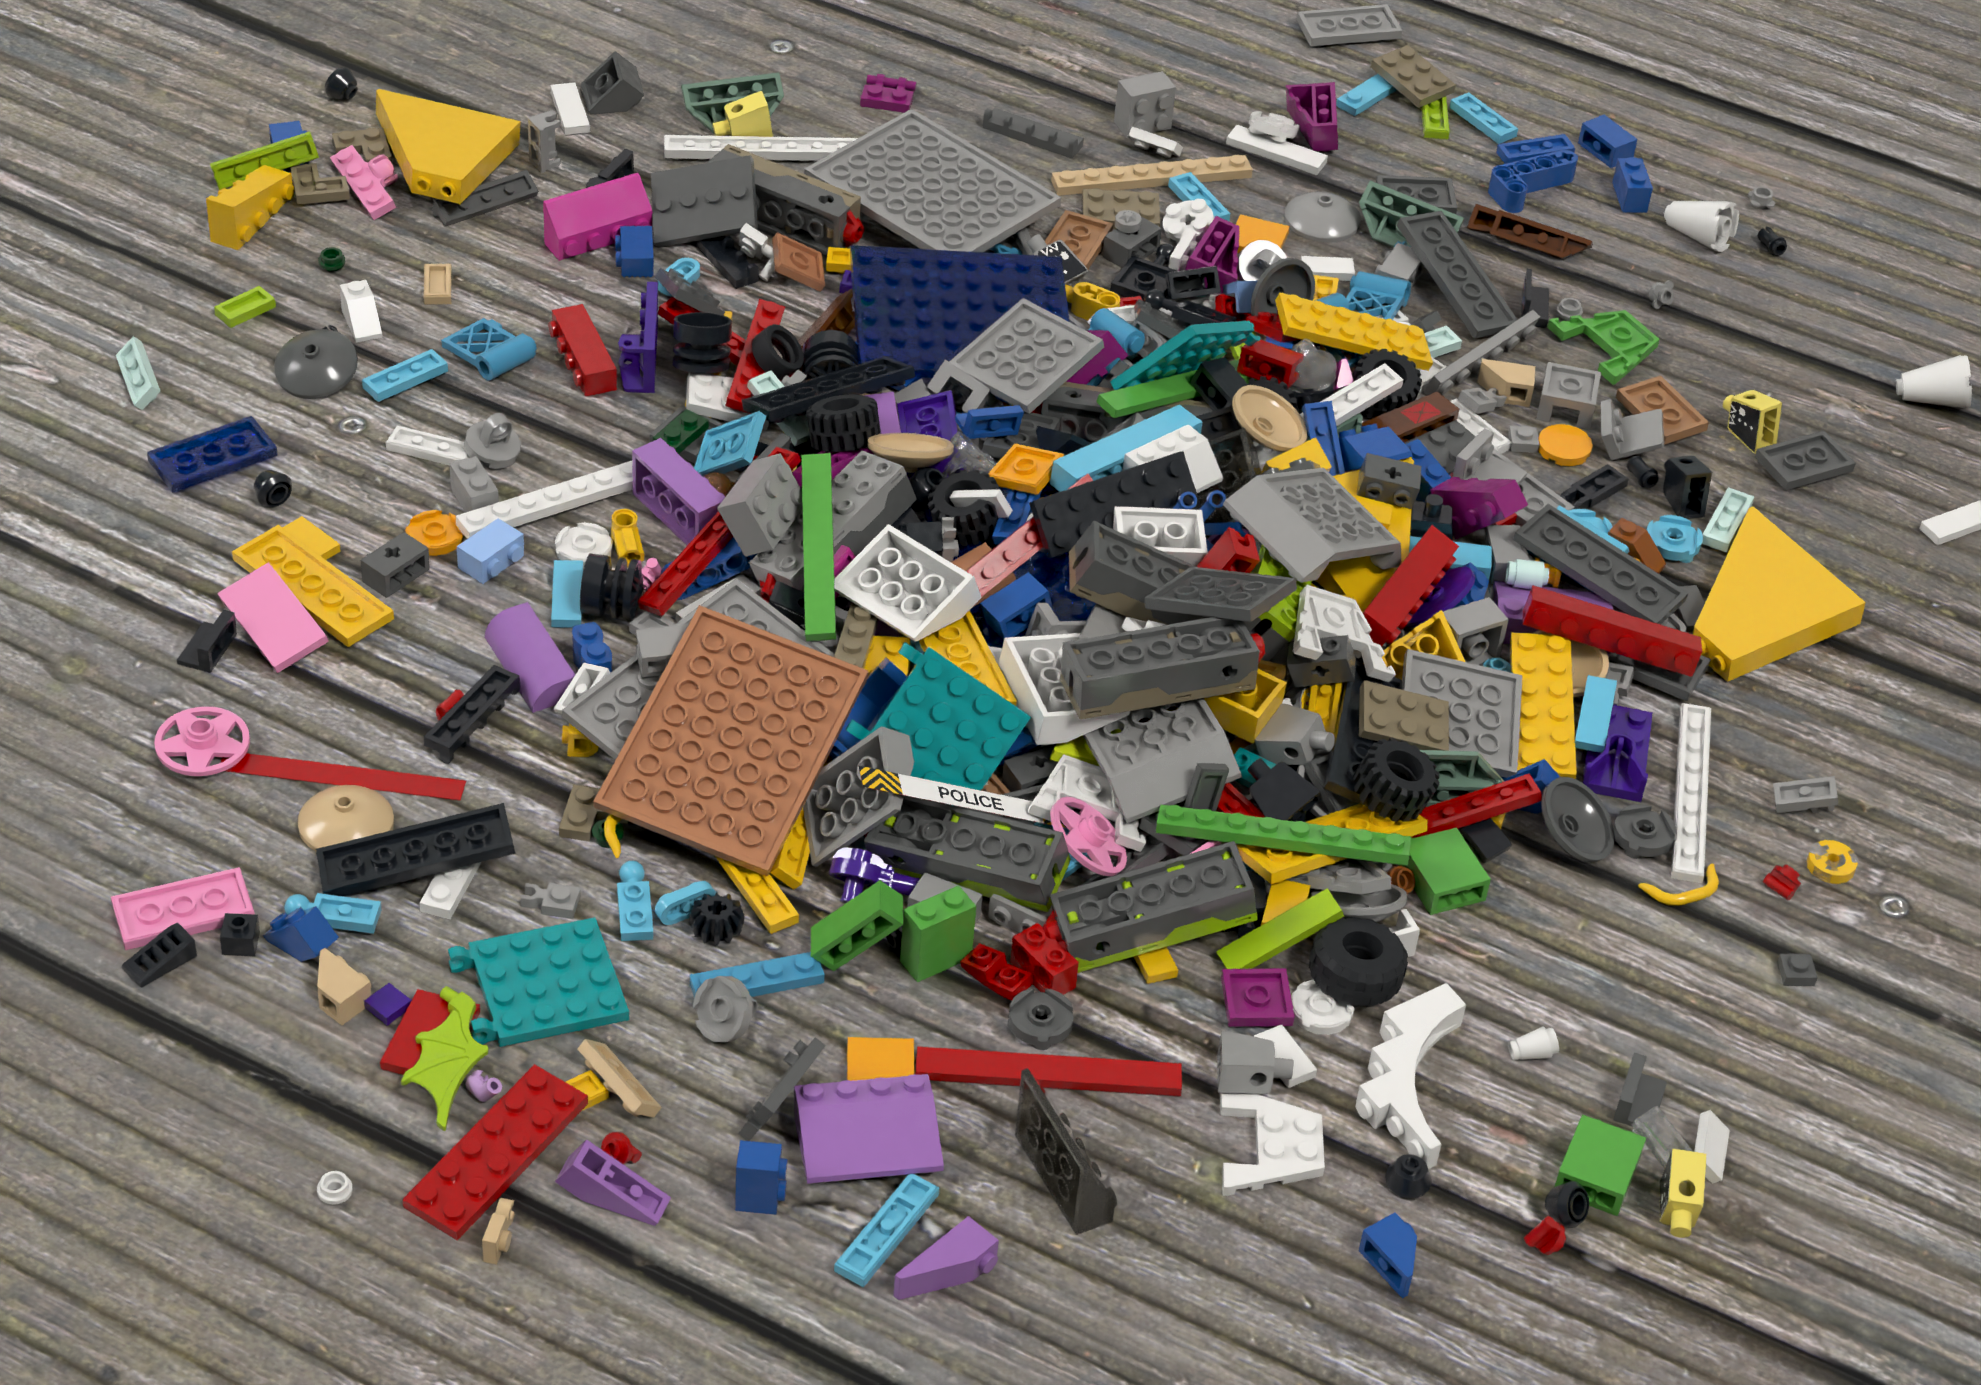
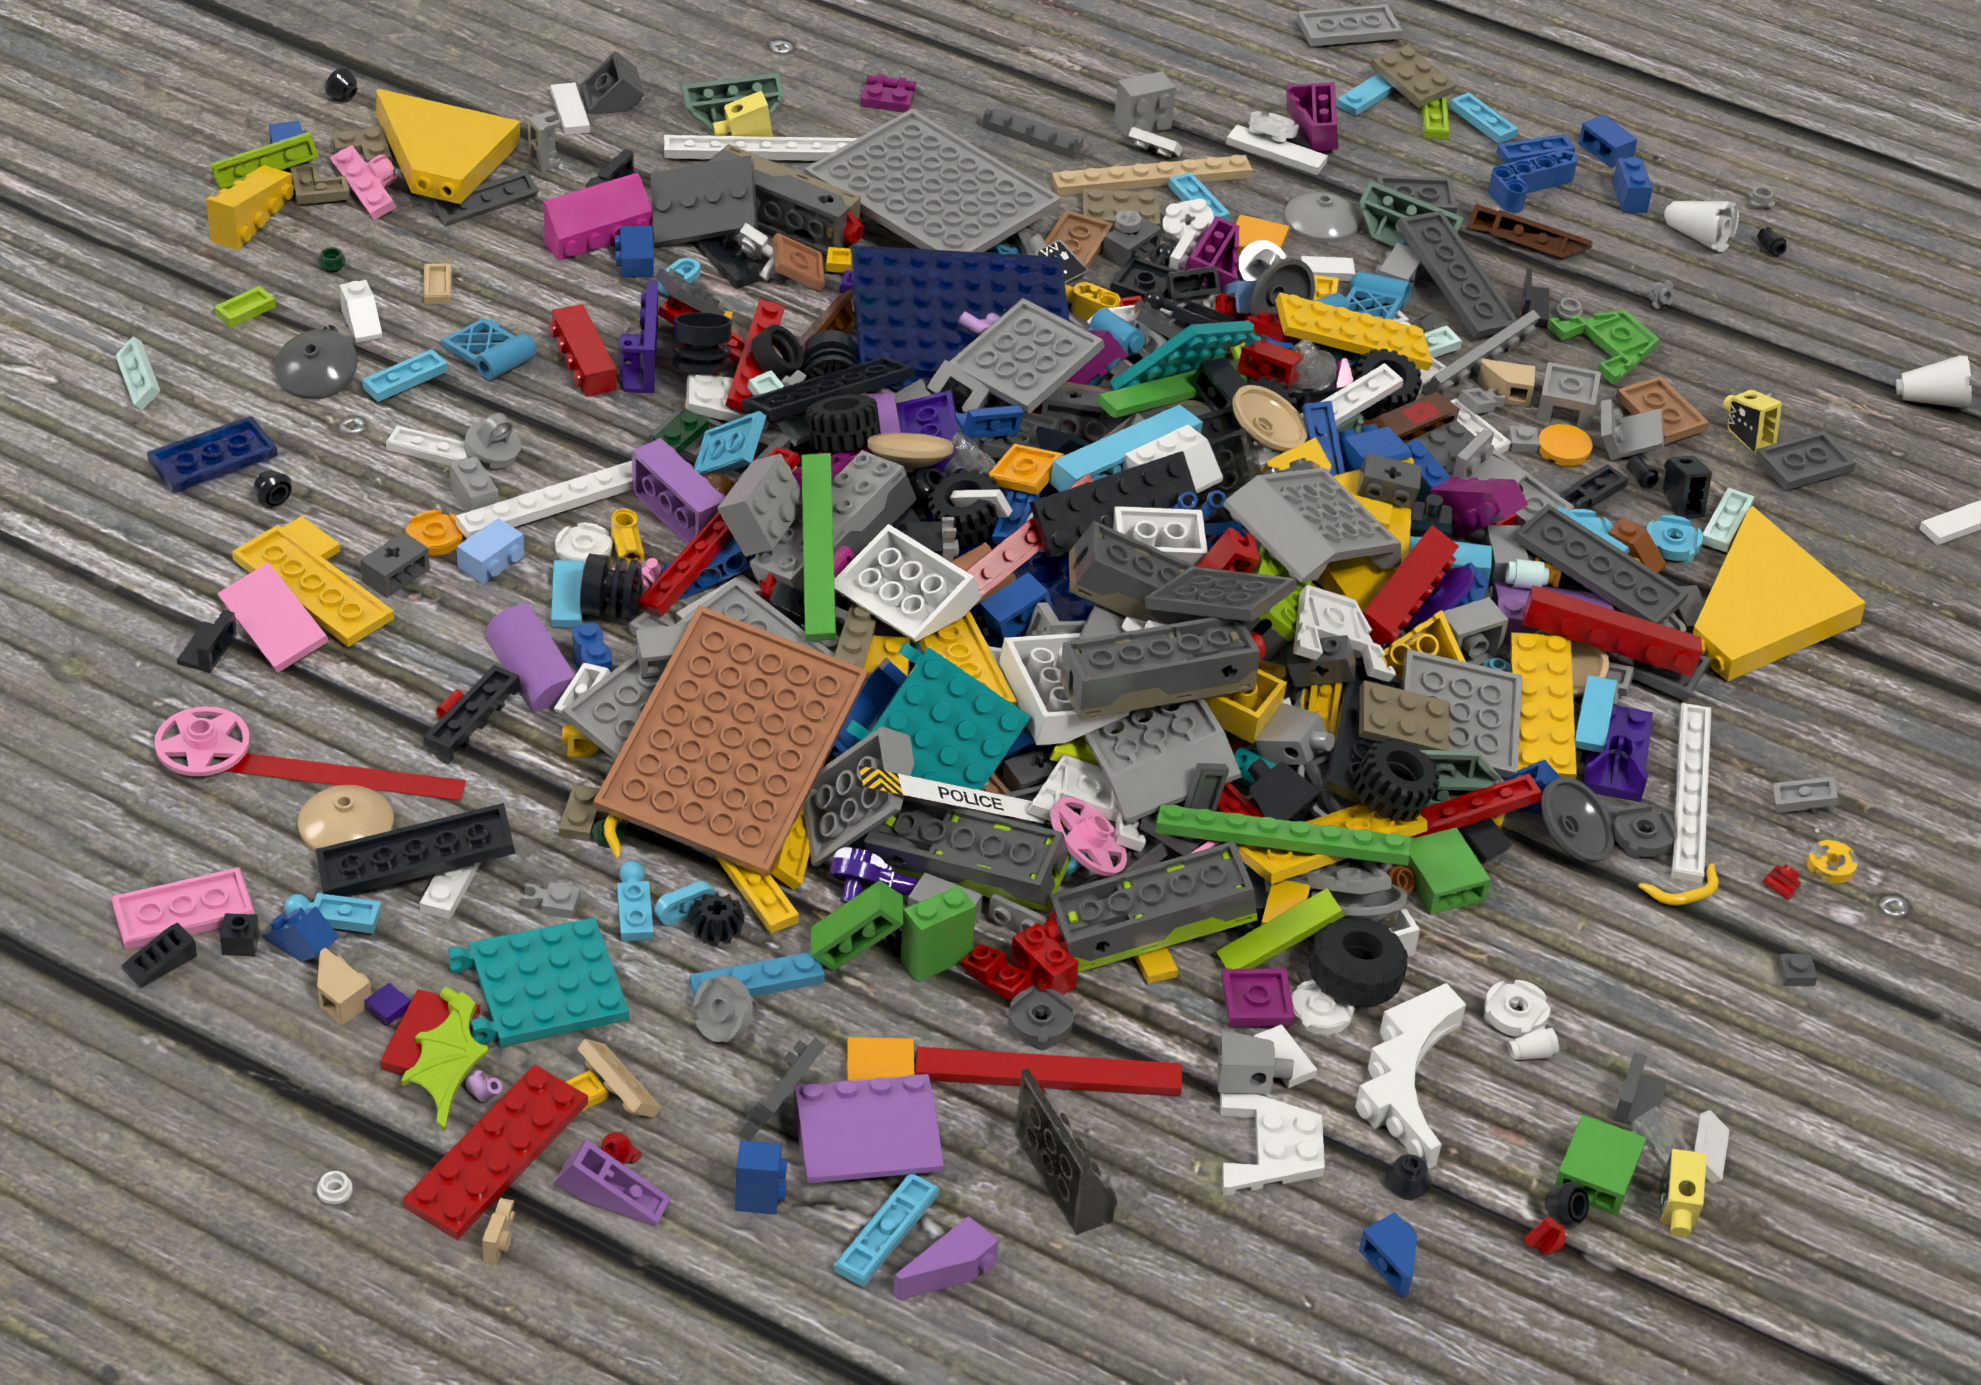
none -> lavender arm [958,311,1000,334]
none -> white plate [1484,980,1550,1039]

